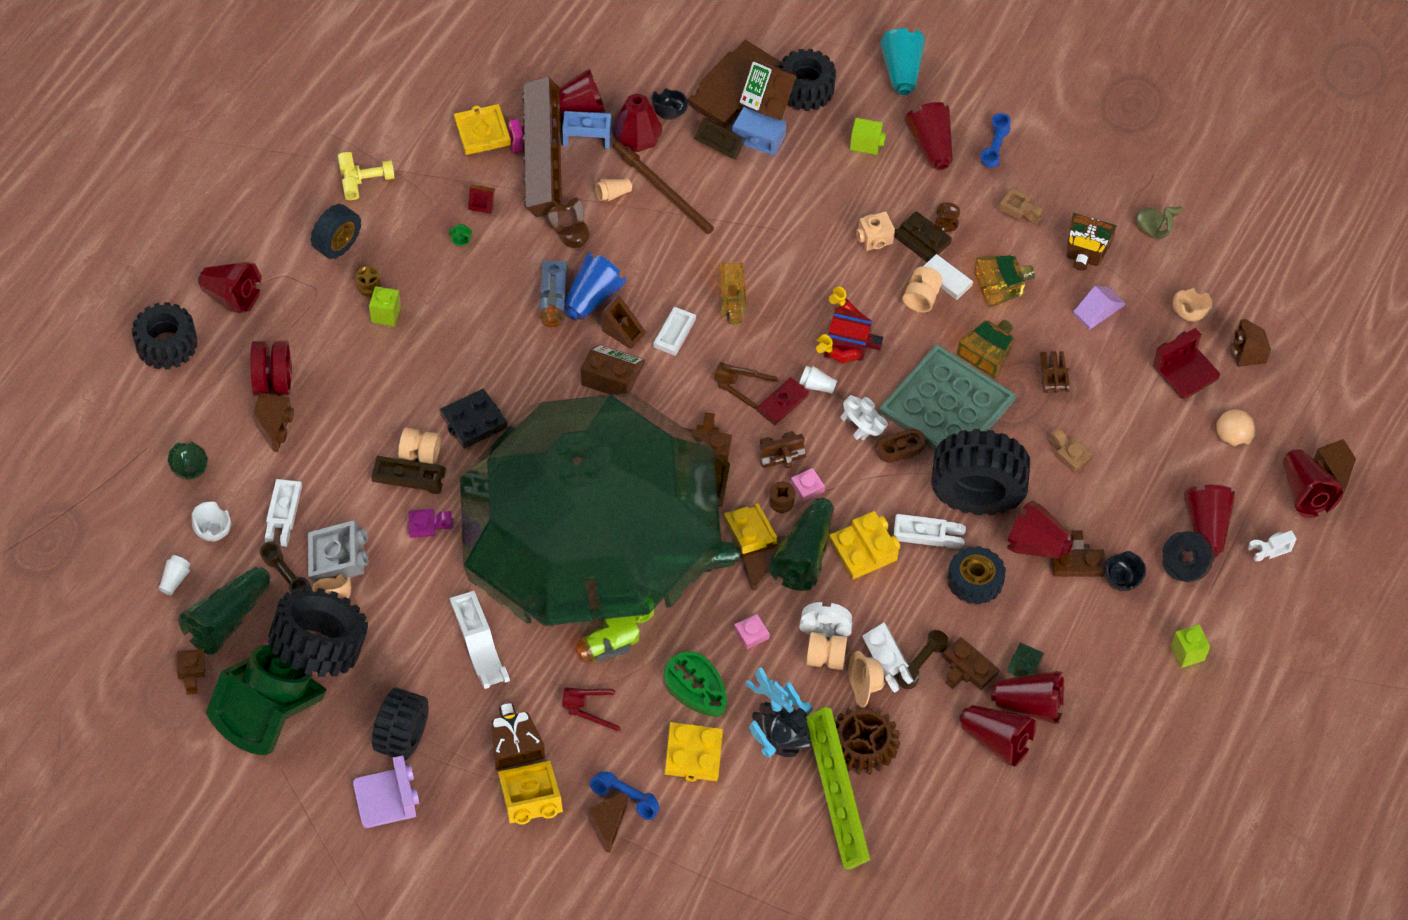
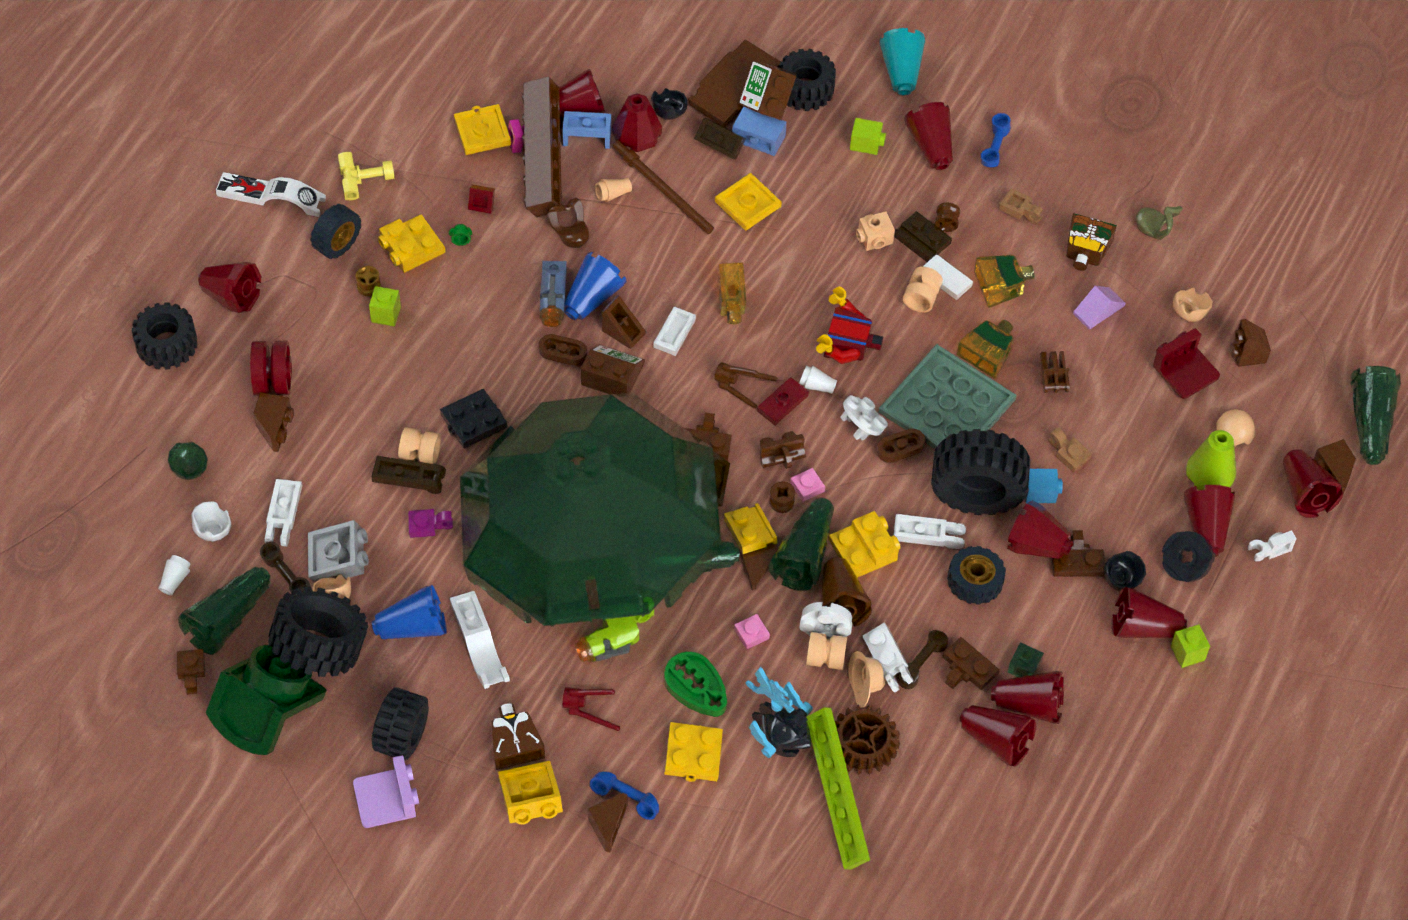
none -> white piece [216,172,326,217]
none -> blue cone [372,585,447,639]
none -> yellow plate [378,214,446,273]
none -> reddish brown plate [539,334,587,366]
none -> yellow plate [715,173,782,231]
none -> reddish brown cone [821,557,872,627]
none -> dark azure brick [1025,469,1063,503]
none -> dark red cone [1111,587,1187,638]
none -> lime cone [1186,430,1236,490]
none -> clear green cone [1350,366,1401,465]

